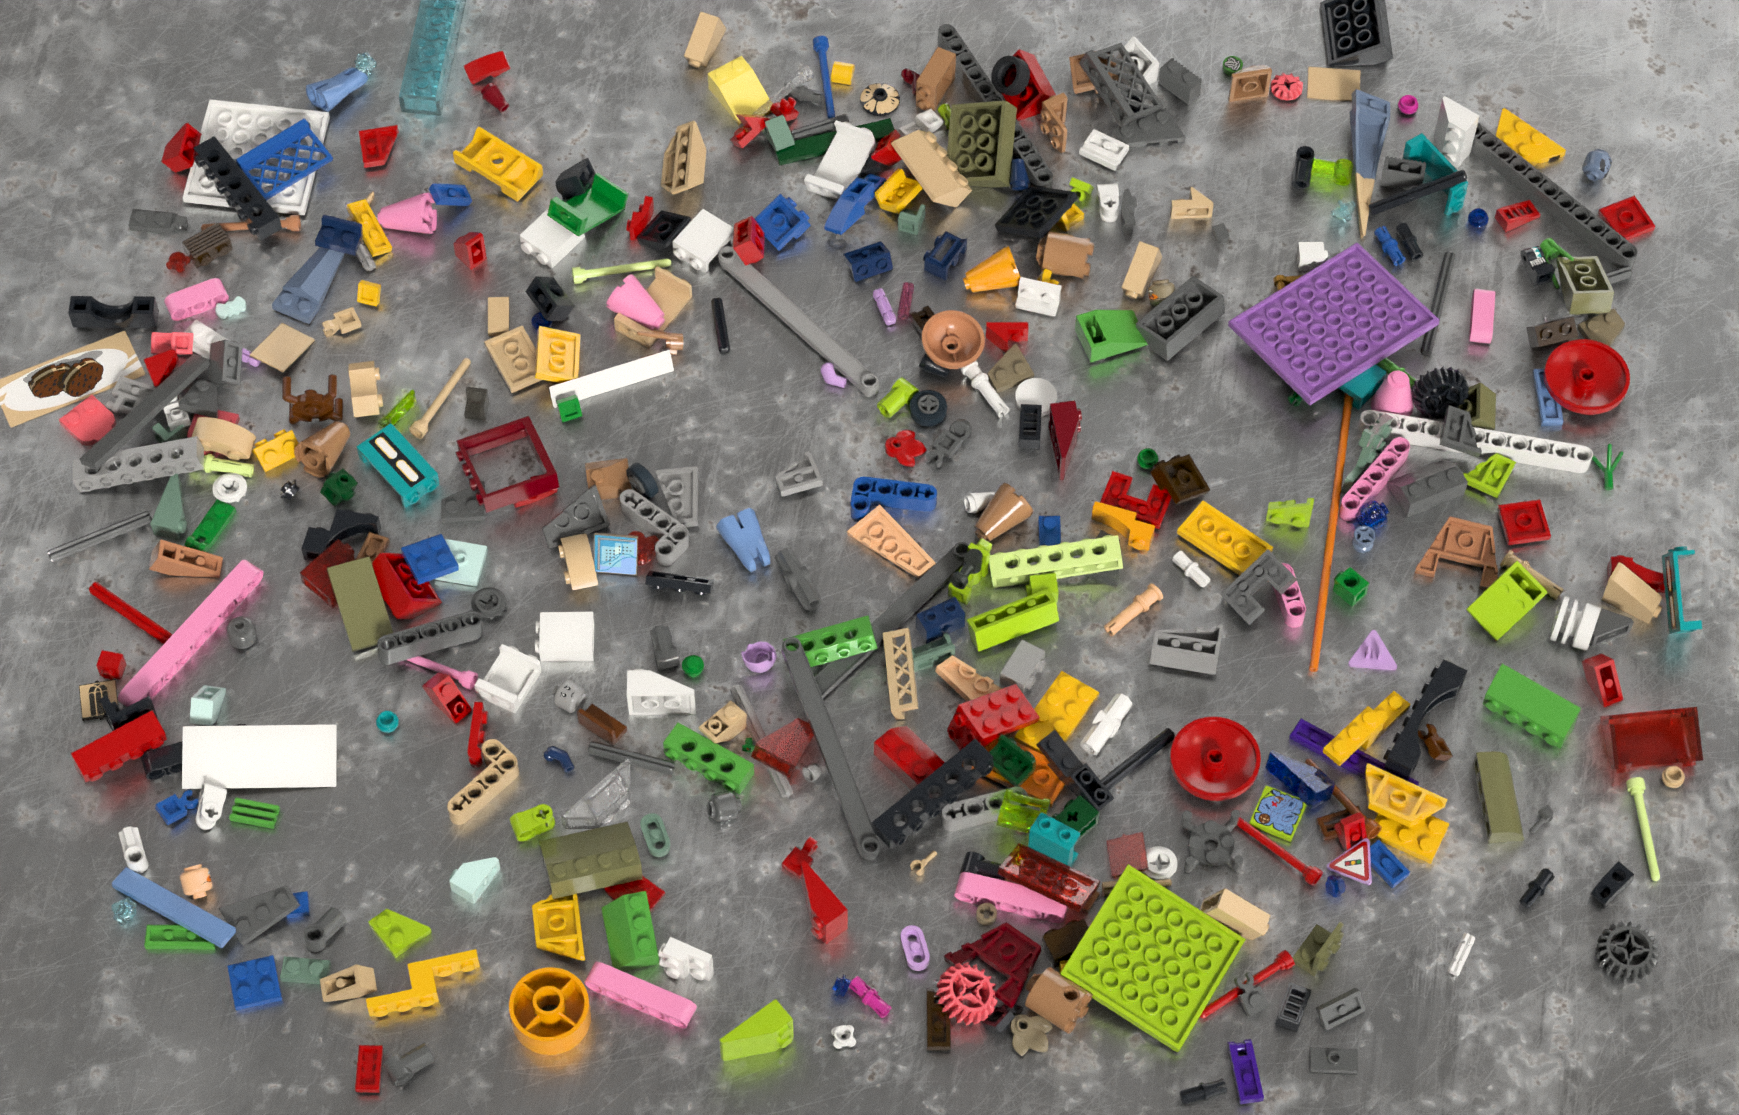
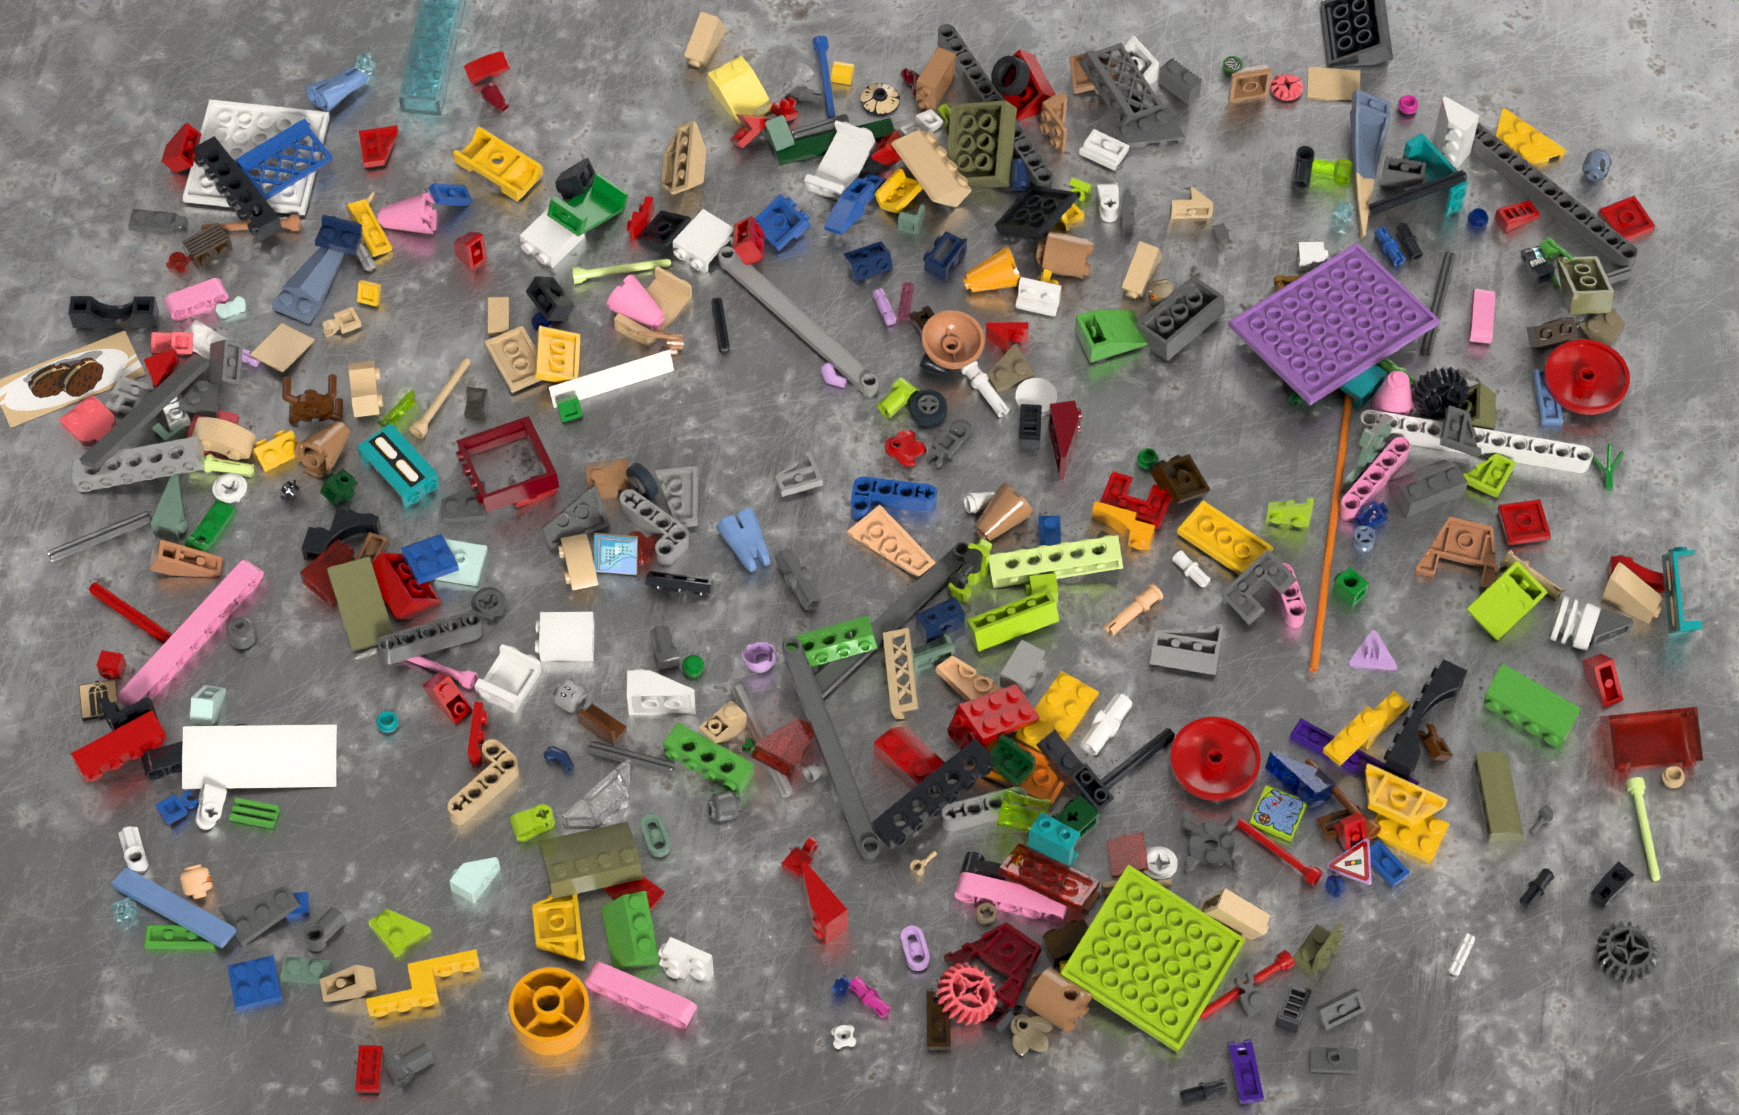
lime slope [719,999,794,1061] -> none

